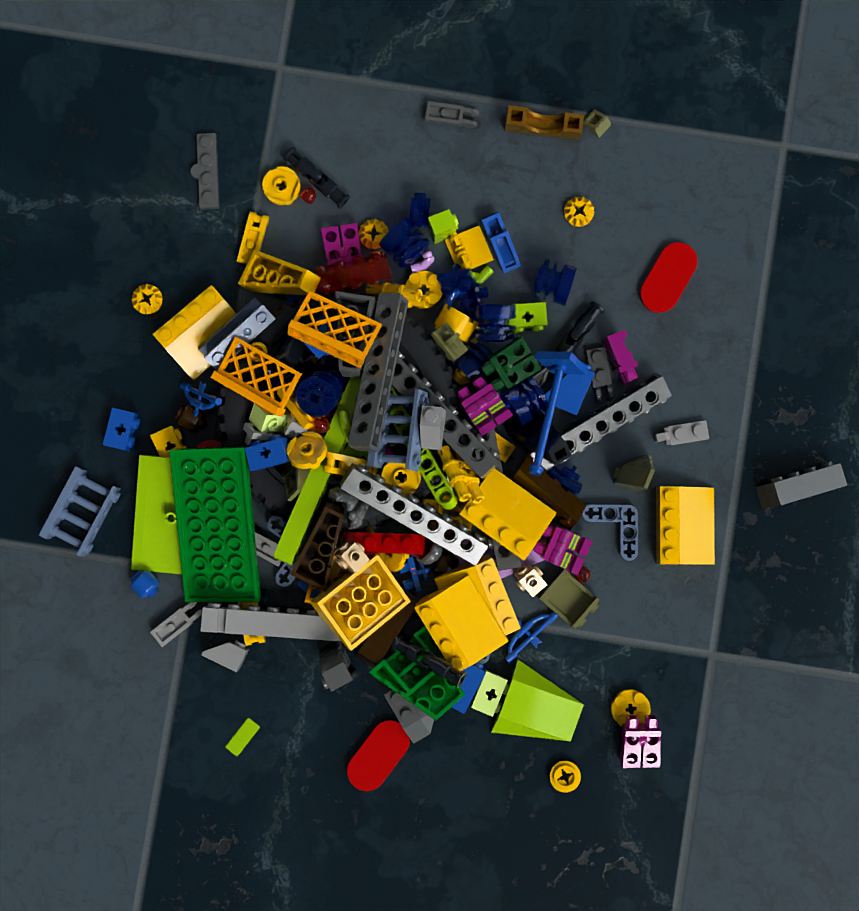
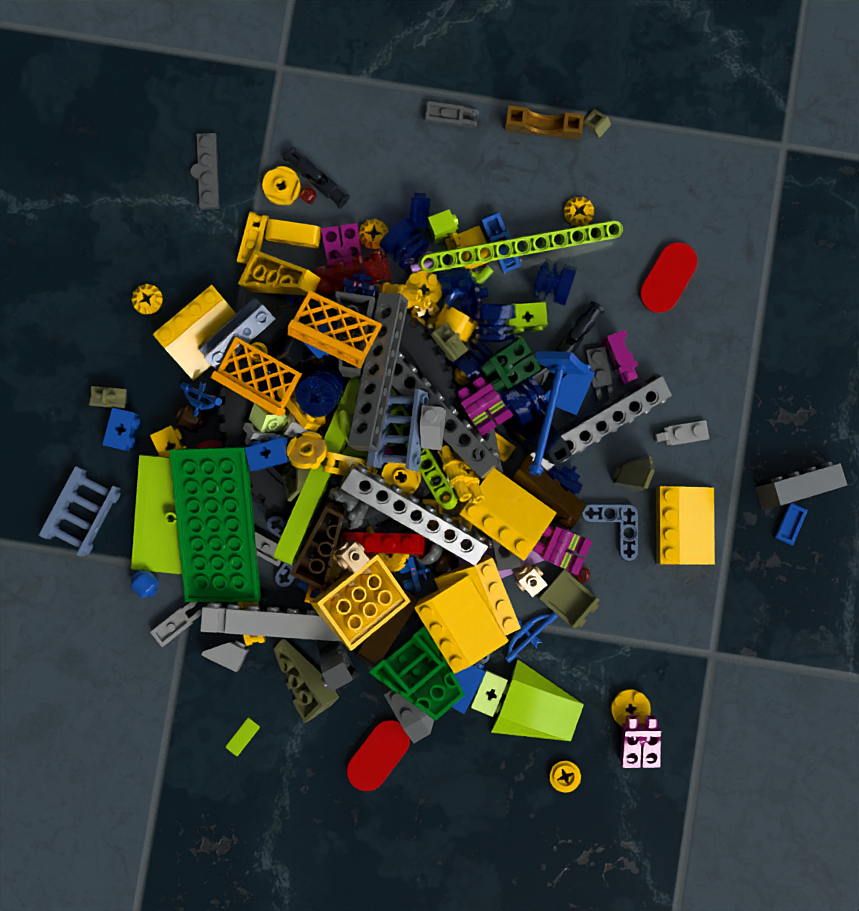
clear red hinge [313,416,330,433] -> none
black piece [391,635,467,688] -> none
none -> olive hips [89,386,127,409]
none -> yellow beam [265,219,321,248]
none -> olive wedge [273,639,339,723]
none -> clear blue hips [342,269,379,297]
none -> yellow gear [411,301,441,331]
none -> lime beam [418,221,623,272]
none -> blue tile [774,502,808,545]

